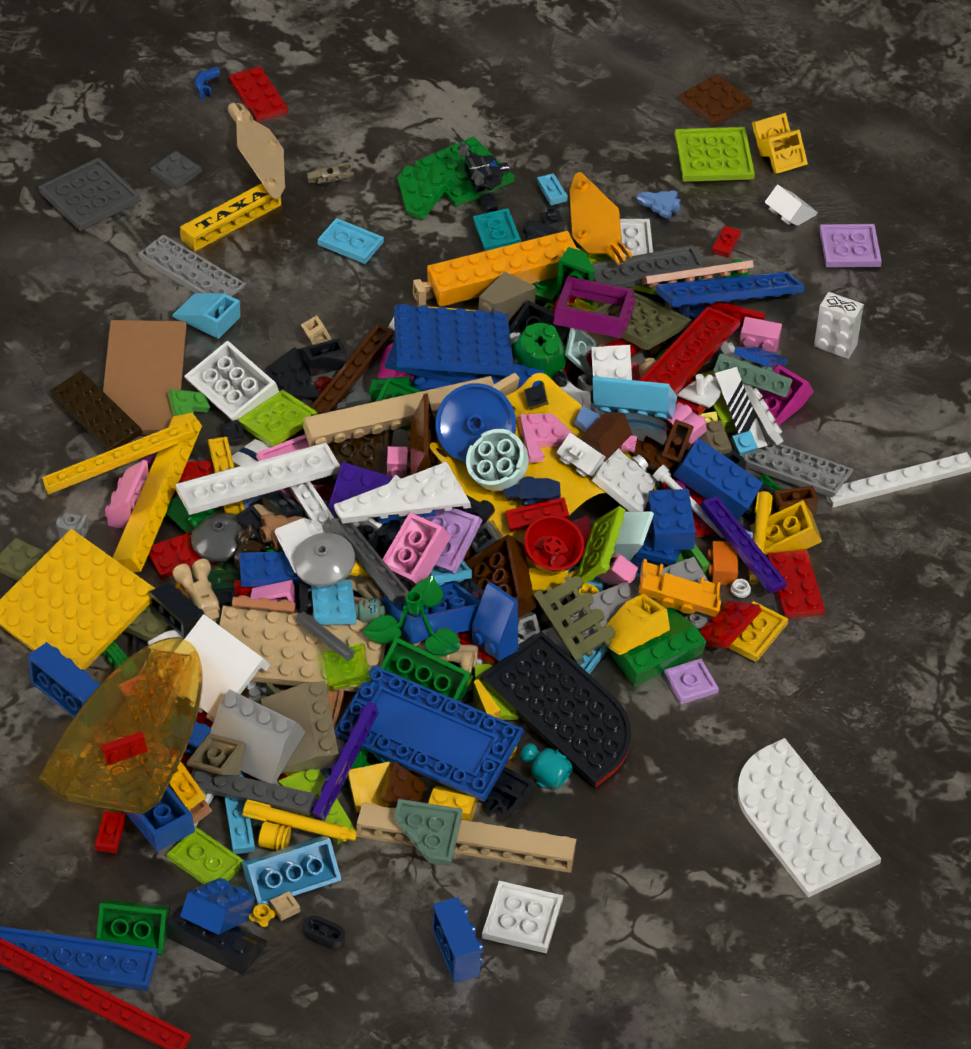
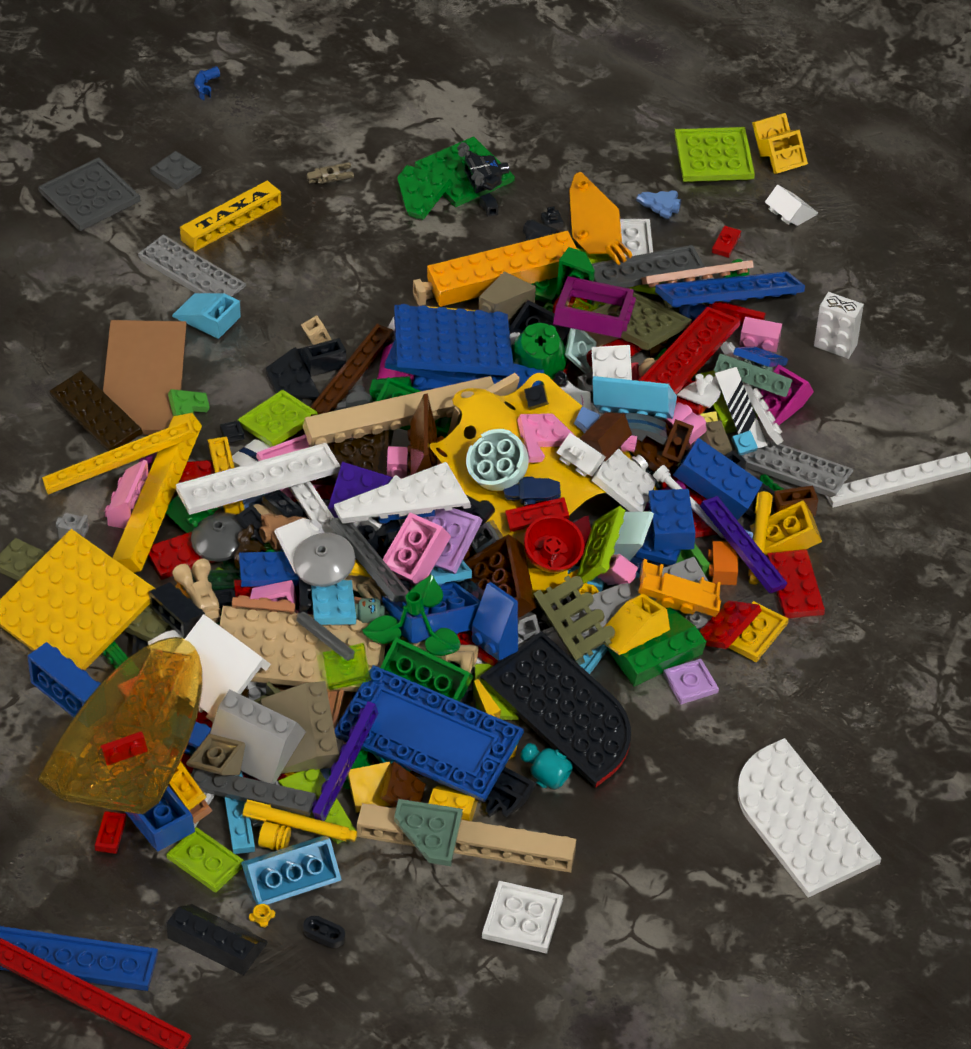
green slope [96,899,171,955] -> none
blue brick [180,878,256,935] -> none
white slope [184,340,279,421] -> none
red plate [228,66,288,122] -> none
tan wing [228,103,285,199] -> none
tan plate [270,891,300,921] -> none
clear red hinge [315,376,331,392] -> none
medium azure plate [318,218,384,264] -> none
blue brick [432,897,483,983] -> none
blue dish [436,383,516,463] -> none
teal plate [473,208,521,251] -> none
medium azure plate [537,173,568,205] -> none
reddish brown plate [678,74,753,127] -> none
white plate [730,579,751,598] -> none
lavender plate [820,224,882,267] -> none

